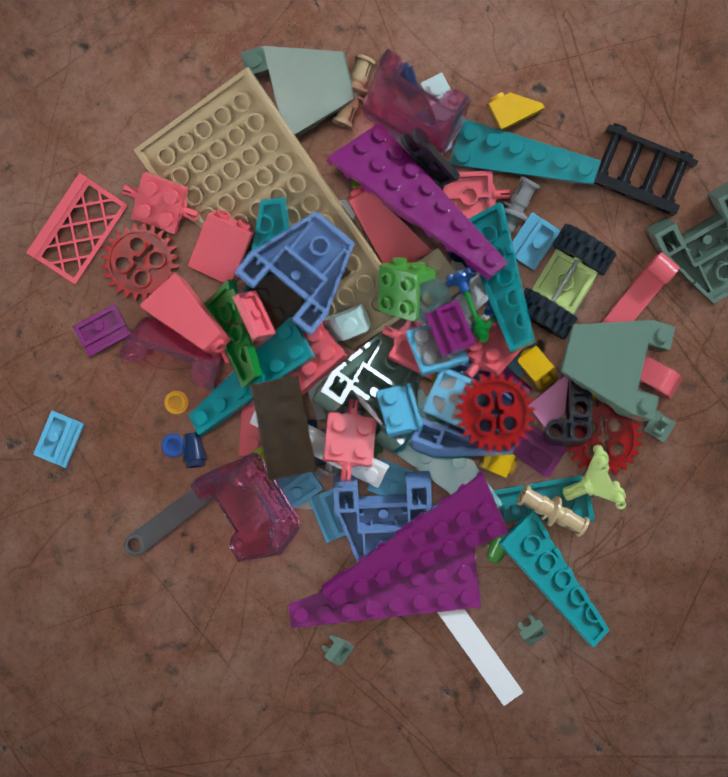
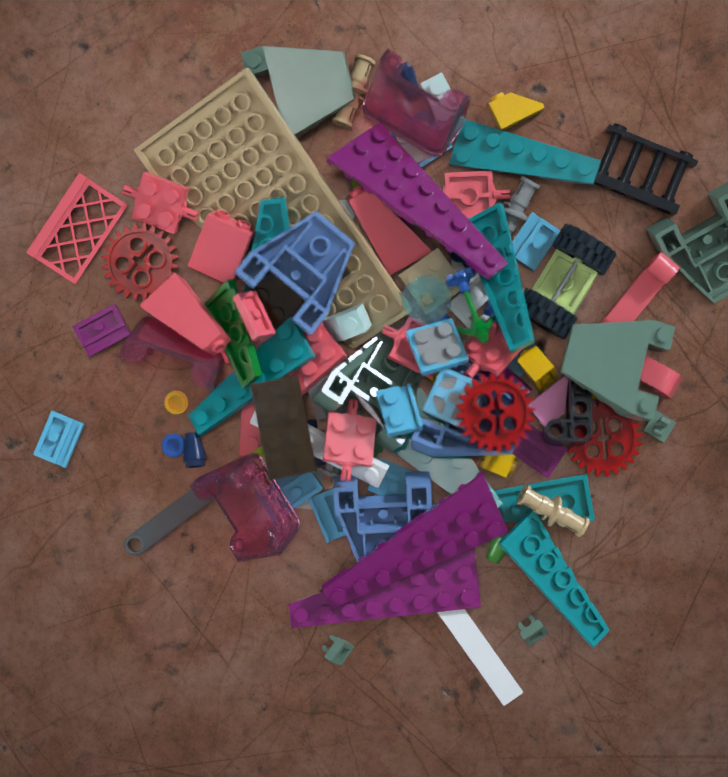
bright green bracket [378,257,436,321] -> none
black hinge [400,128,460,188] -> none
magenta plate [425,300,476,359] -> none
yellowish green axle [562,445,626,509] -> none

